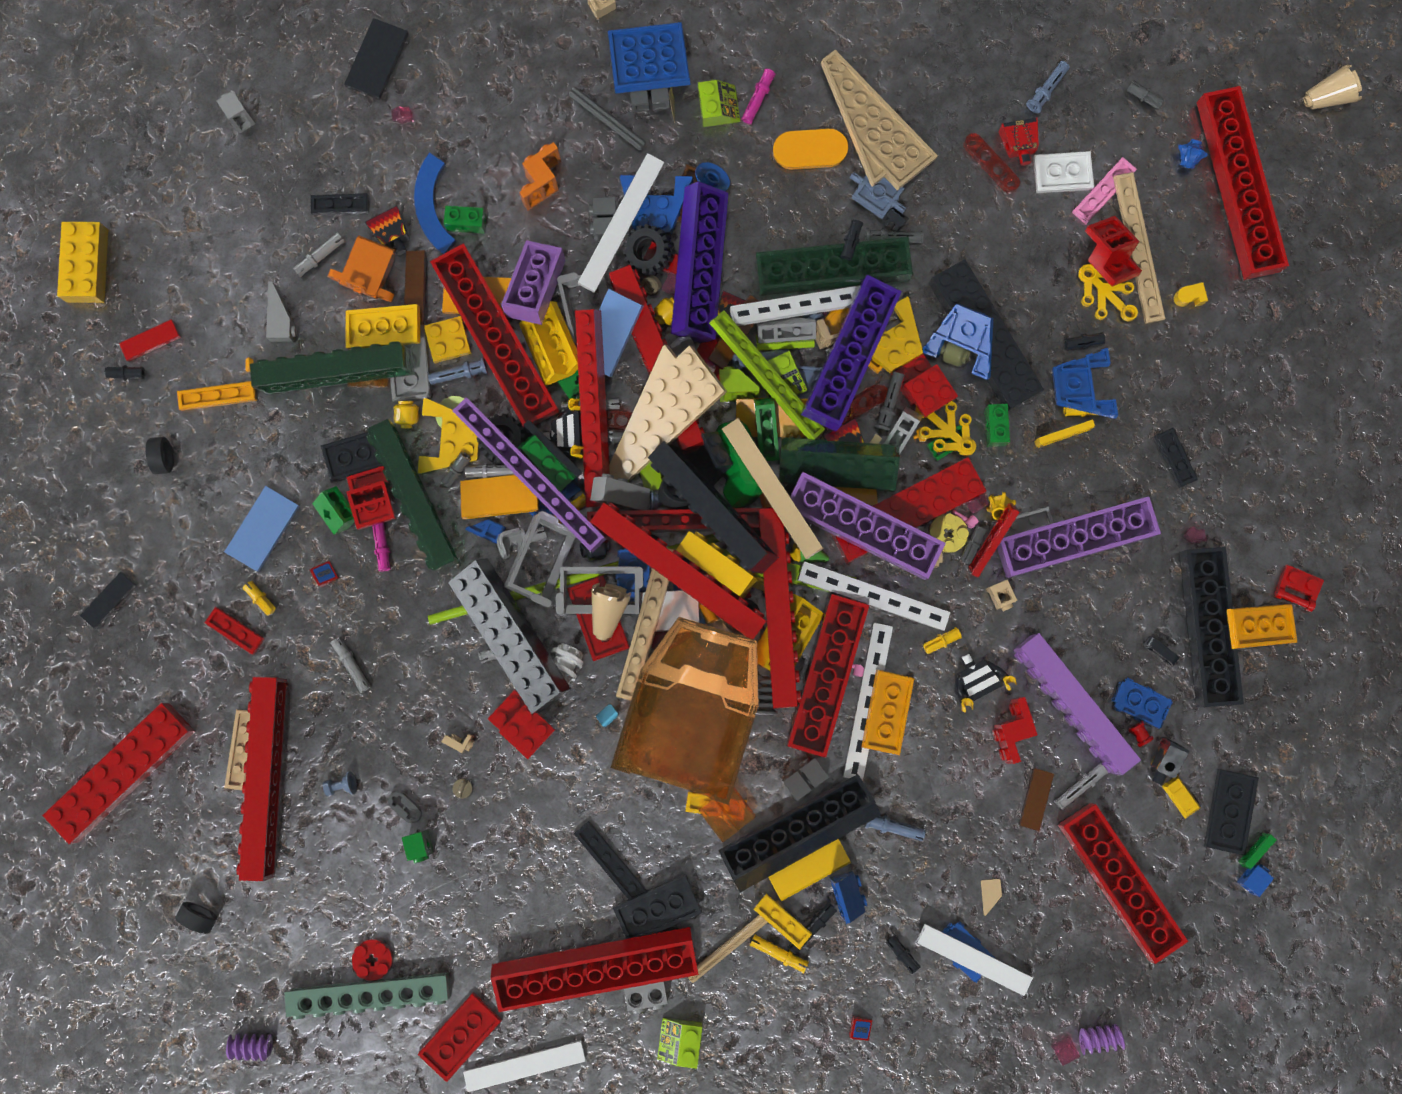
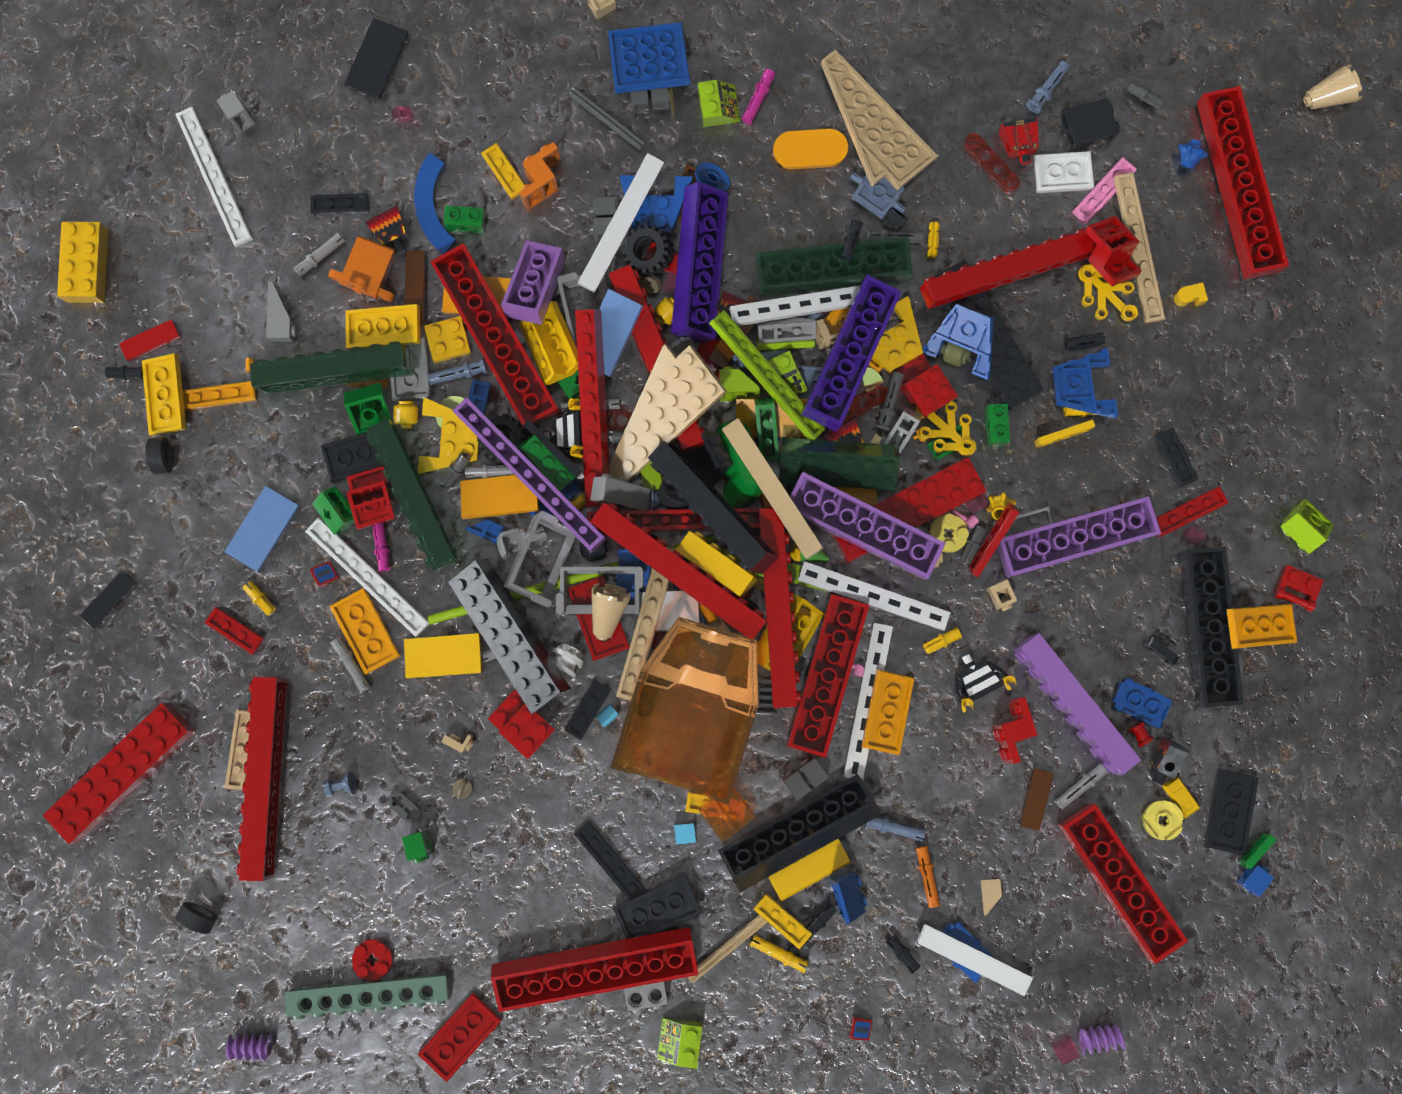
white tile [463,1040,586,1092] -> none
none -> yellow plate [142,353,186,437]
none -> white tile [175,106,253,247]
none -> white tile [305,517,429,637]
none -> light orange tile [329,588,401,675]
none -> green slope [344,382,394,435]
none -> yellow tile [404,633,483,678]
none -> blue tile [468,380,492,415]
none -> yellow tile [481,143,525,200]
none -> black tile [564,679,612,740]
none -> medium azure slope [674,822,696,845]
none -> yellowish green tile [862,367,883,387]
none -> orange pin [915,845,941,908]
none -> red brick [920,228,1097,309]
none -> yellow axle [927,222,940,259]
none -> black panel [1060,98,1120,152]
none -> light yellow plate [1141,800,1184,840]
none -> red tile [1156,486,1229,538]
none -> lime slope [1280,498,1334,554]

